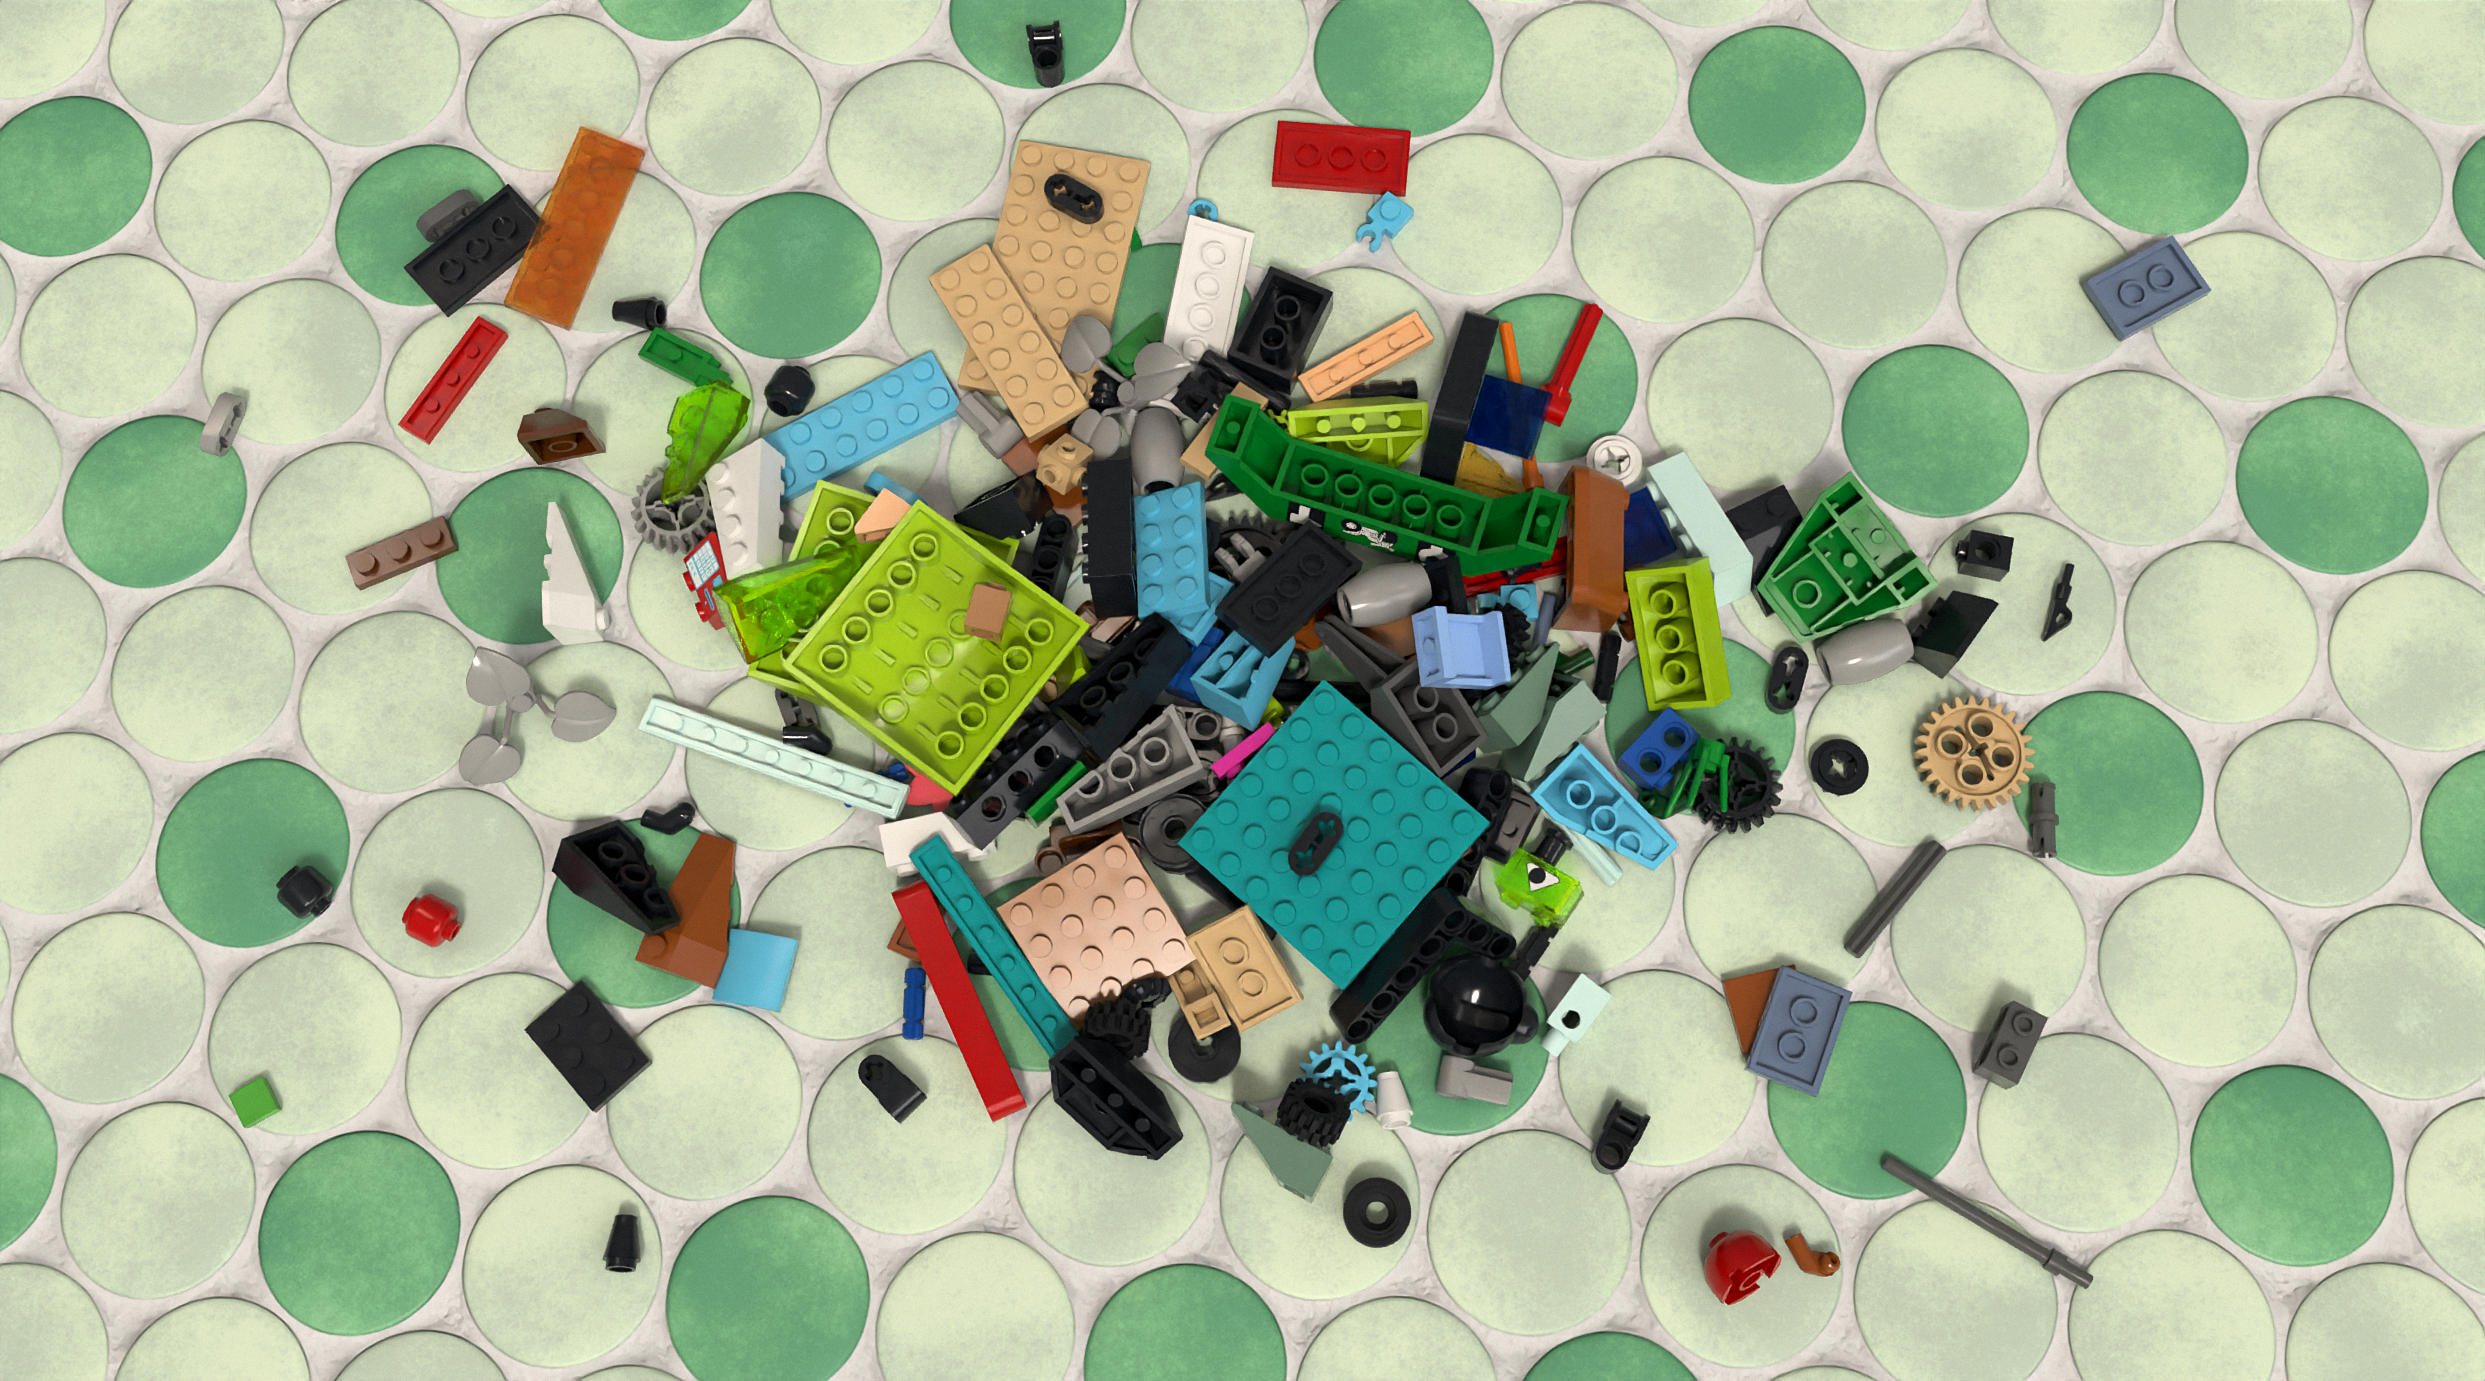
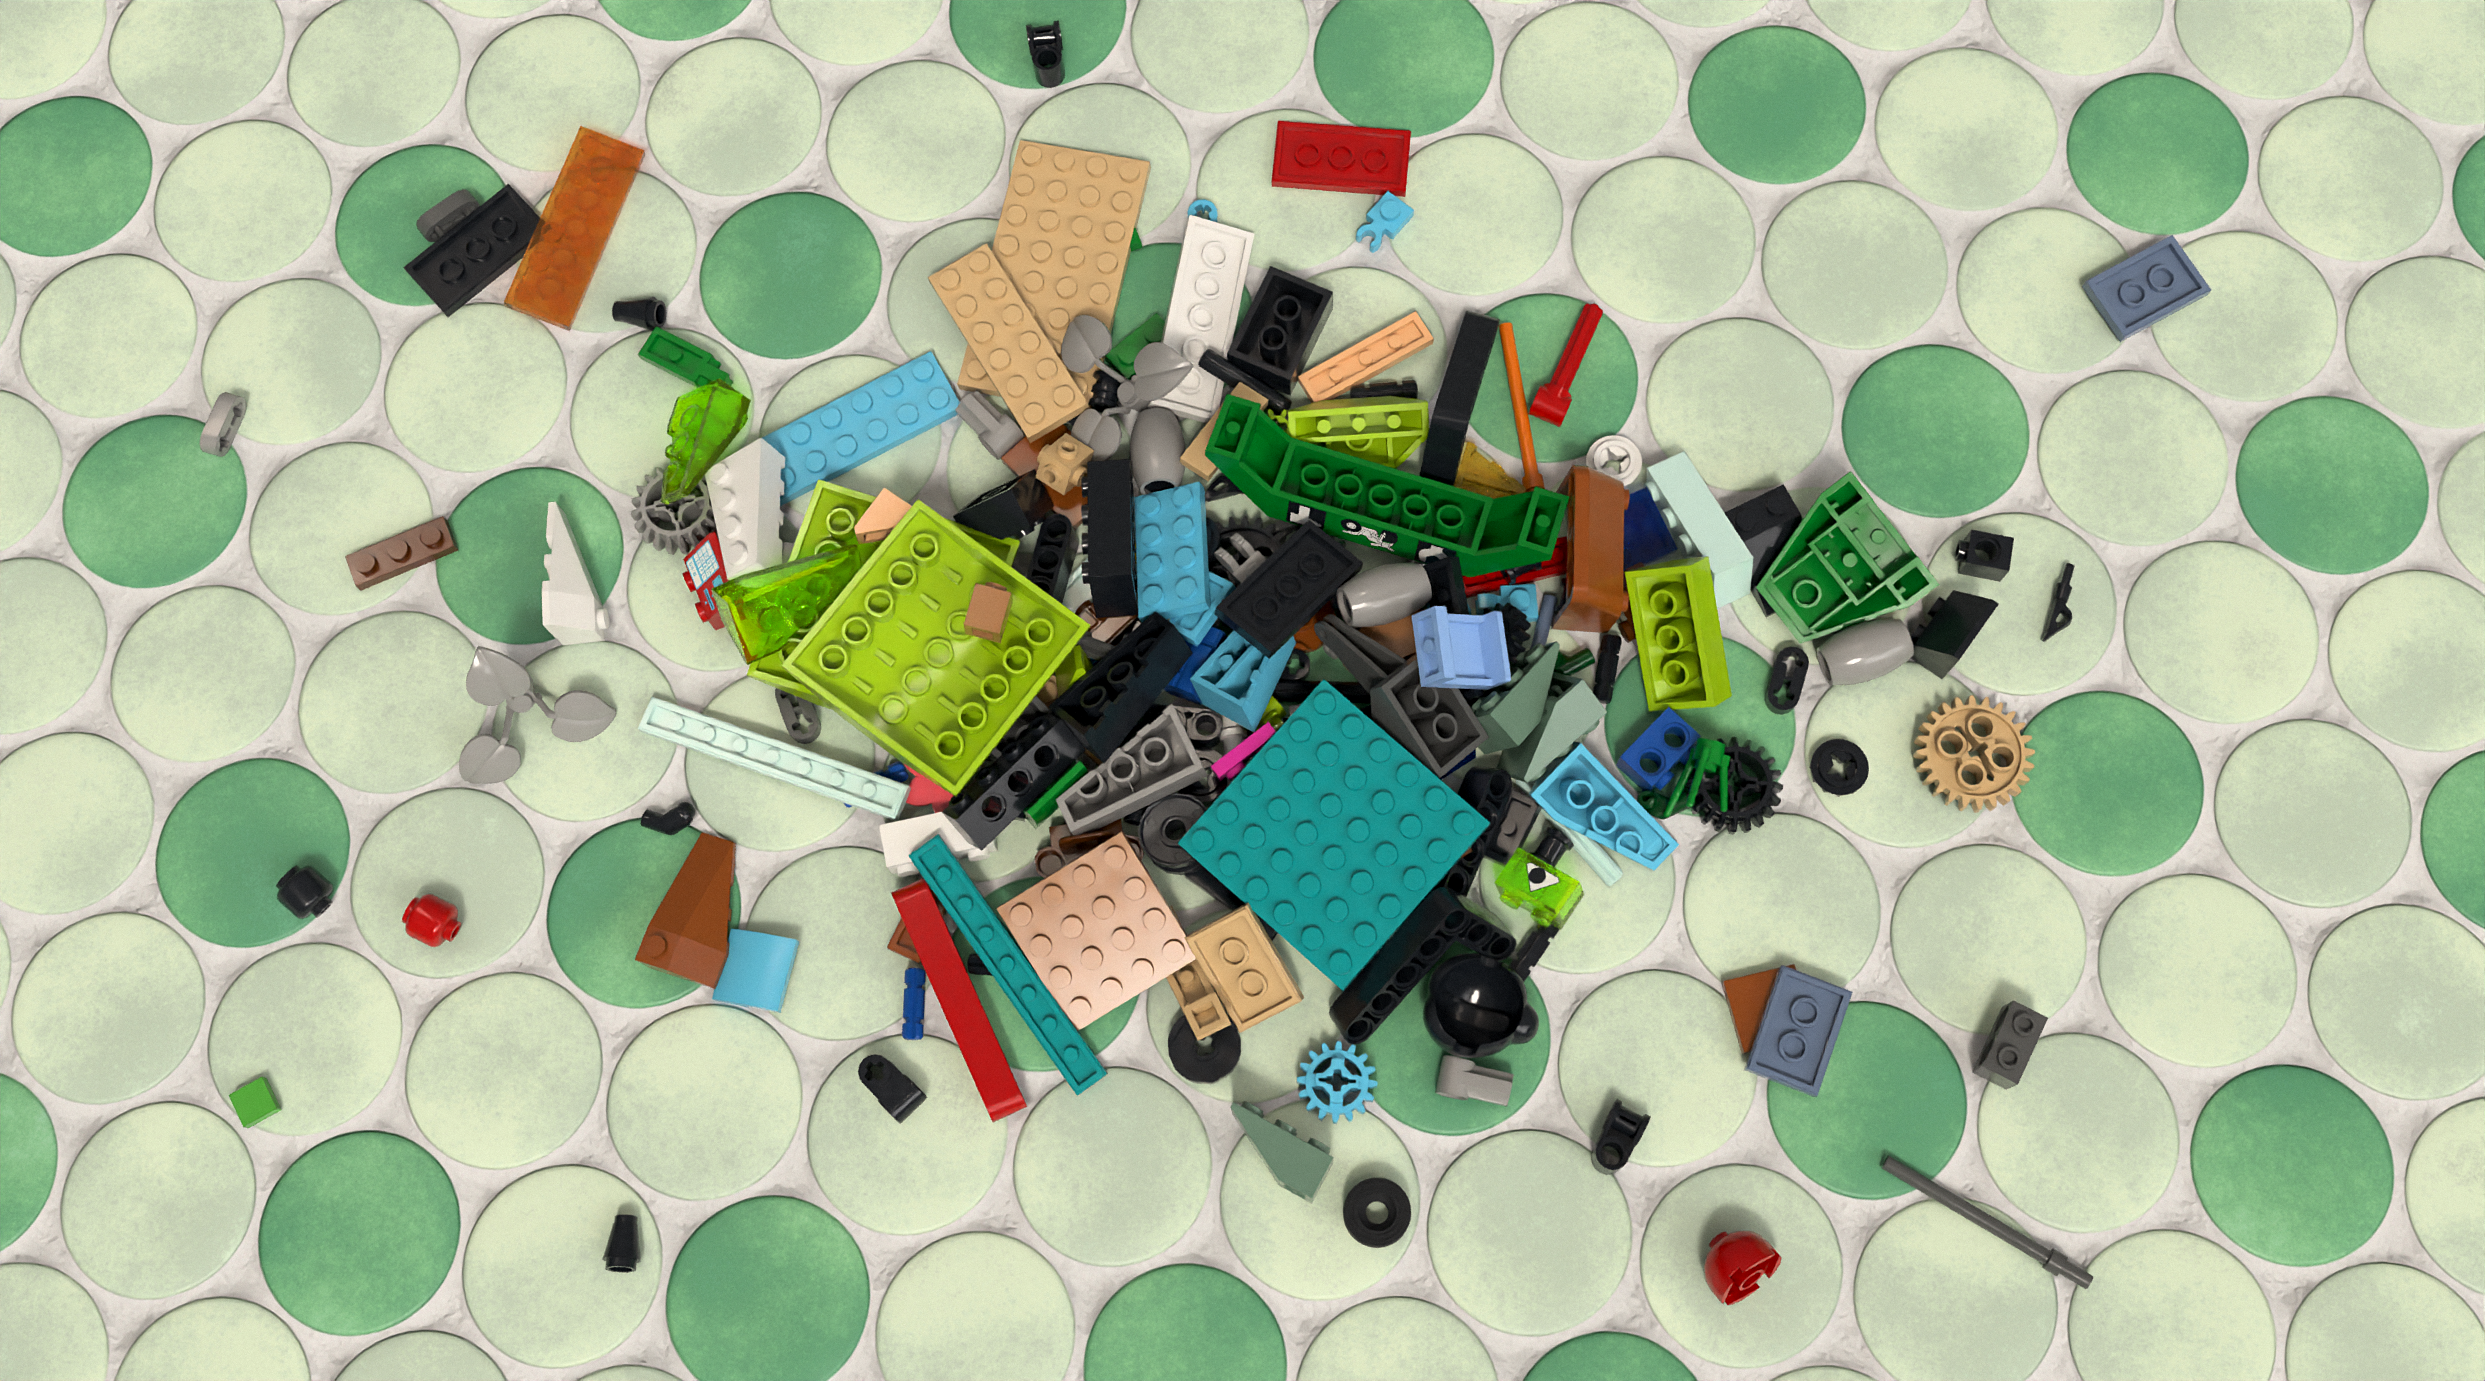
red tile [398,316,509,445] -> none
reddish brown slope [517,408,606,465] -> none
black plate [524,981,653,1113] -> none
black wedge [552,819,681,936] -> none
black head [764,366,816,417] -> none
black arm [782,726,833,756] -> none
medium azure beam [863,471,928,506] -> none
black beam [1044,174,1104,224] -> none
black wedge [1048,1036,1183,1161] -> none
black tyre [1082,1000,1152,1061] -> none
black gear [1116,977,1172,1012] -> none
black brick [1170,364,1227,423] -> none
black tyre [1277,1078,1351,1147] -> none
black beam [1288,812,1344,878] -> none
white cone [1376,1071,1413,1130] -> none
clear blue plate [1465,374,1553,461] -> none
light aqua torso [1539,973,1612,1057] -> none
dark orange arm [1784,1232,1841,1277] -> none
dark grey axle [1844,840,1947,958] -> none
dark grey pin [2029,782,2059,858] -> none

